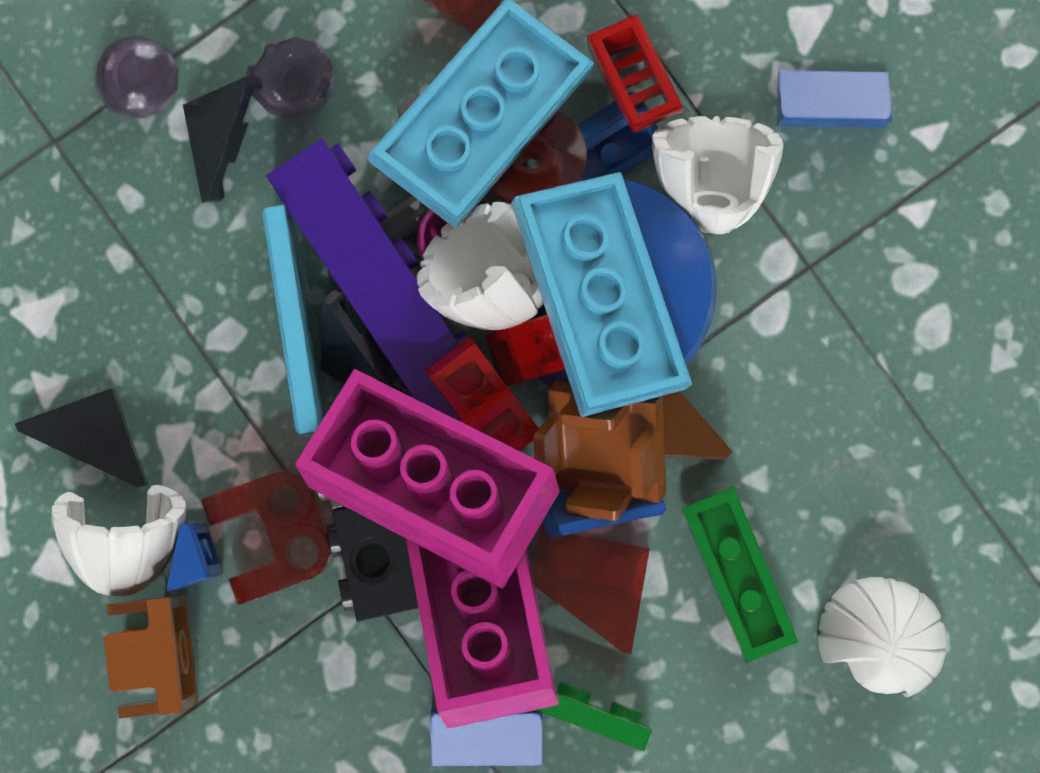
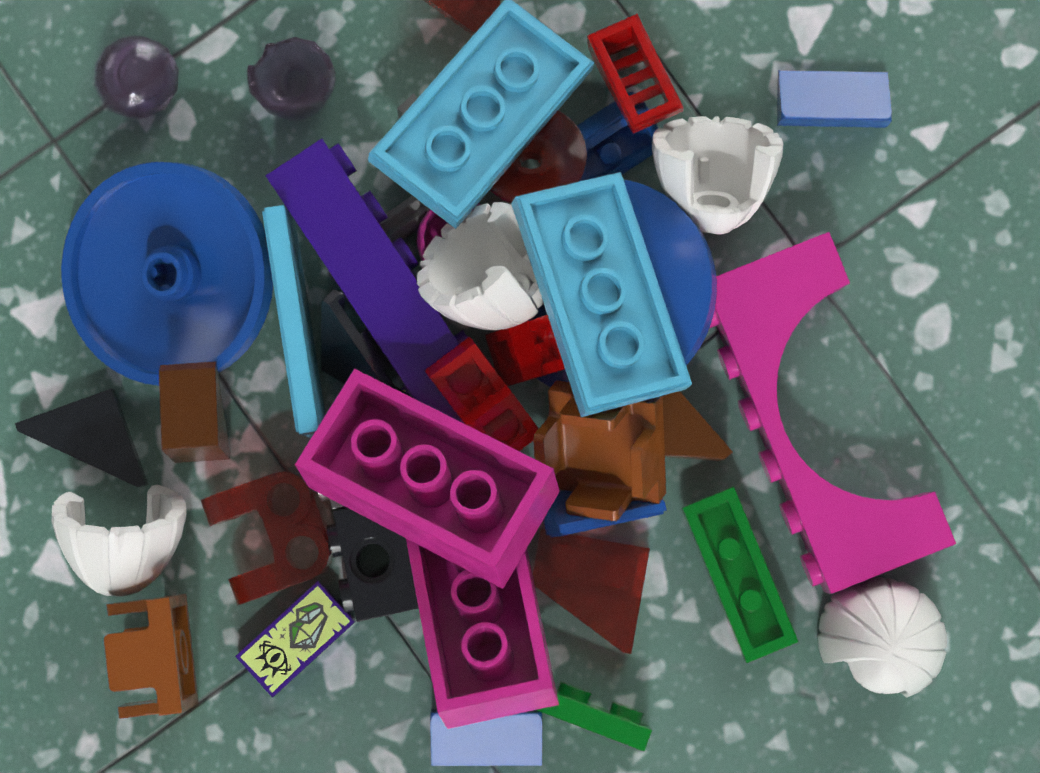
blue slope [167,523,223,592] -> none
black tile [183,77,263,203] -> none
none -> blue dish [61,162,273,386]
none -> reddish brown slope [159,361,230,463]
none -> tile [235,581,356,698]
none -> dark pink arch [710,232,956,594]

